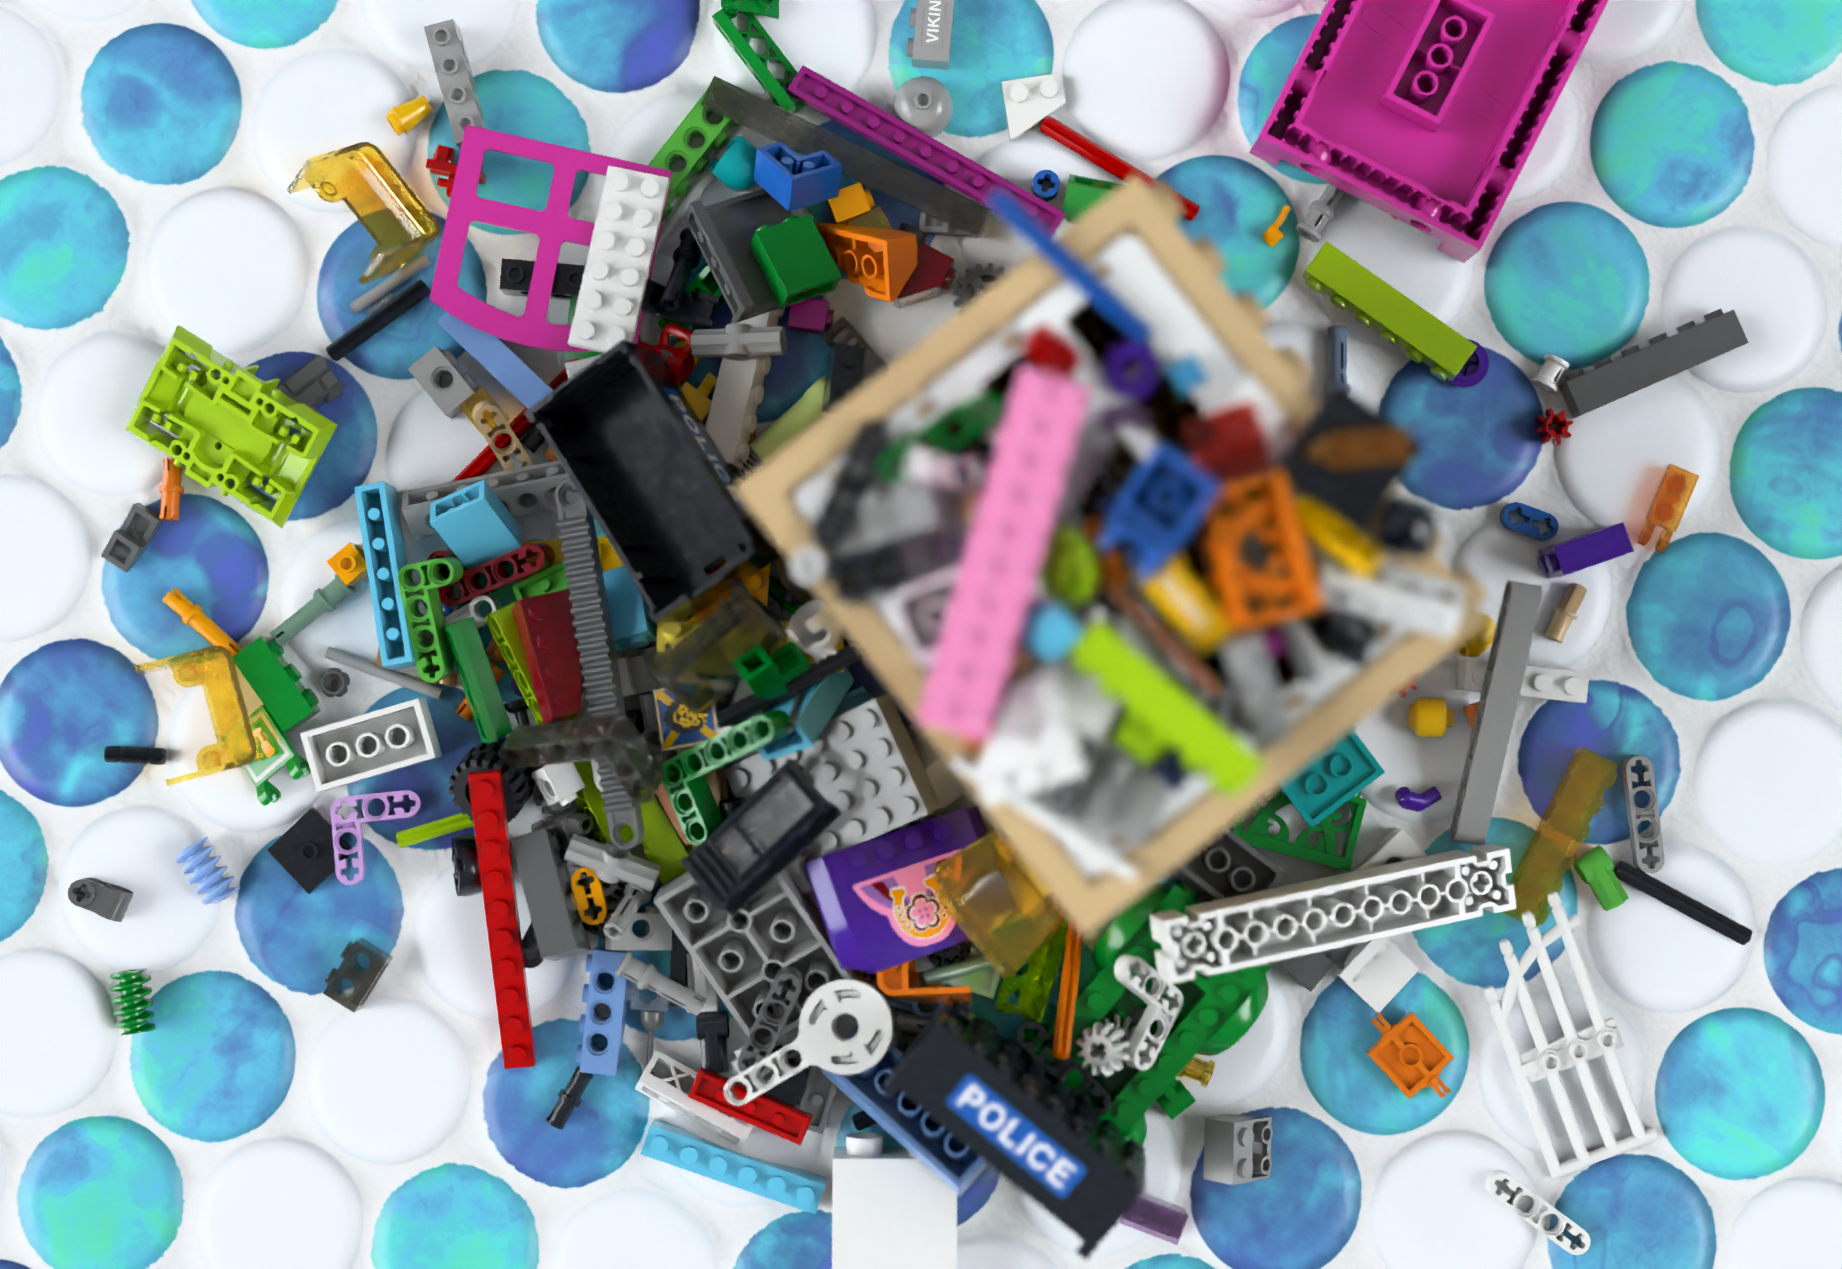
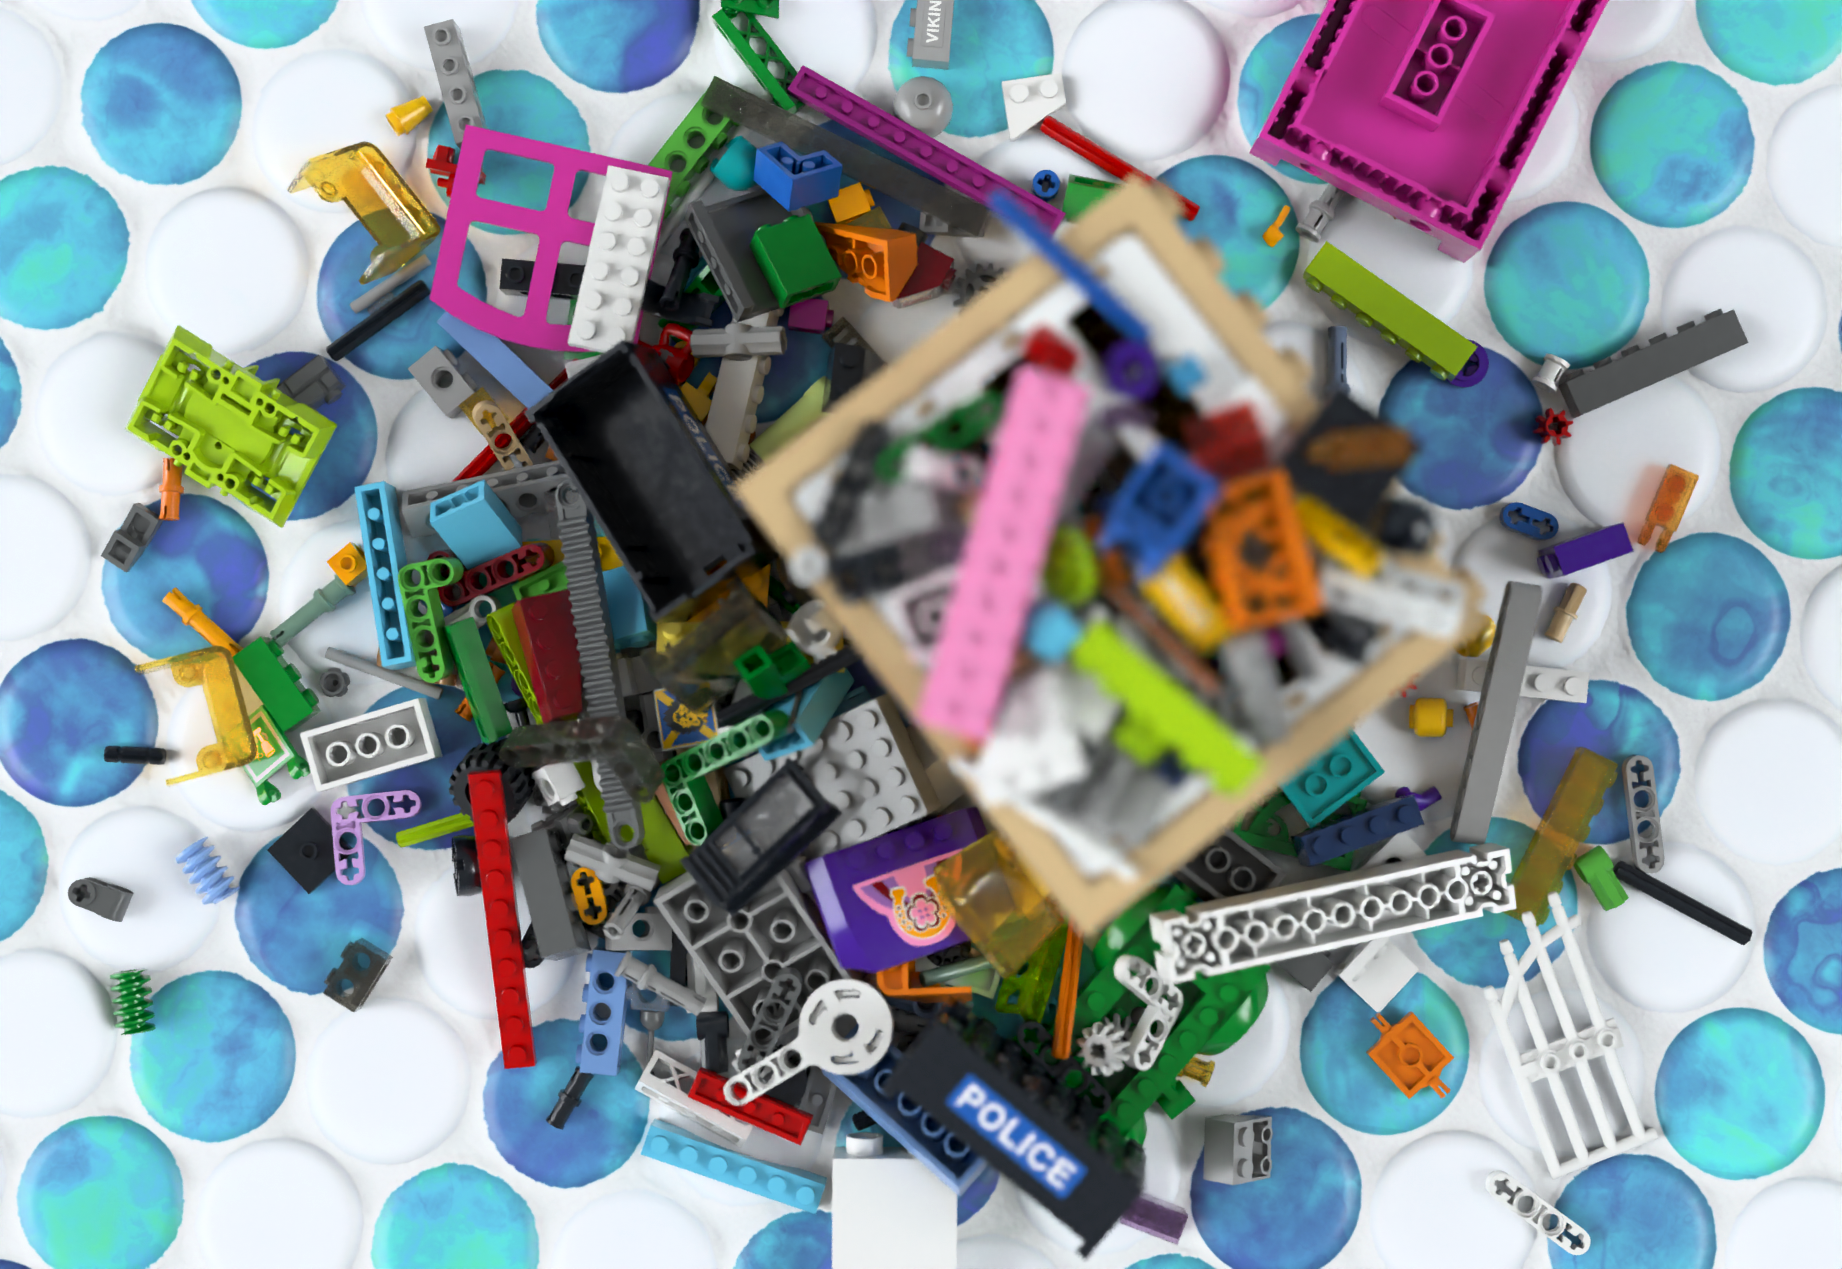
none -> dark blue brick [1291,795,1424,866]

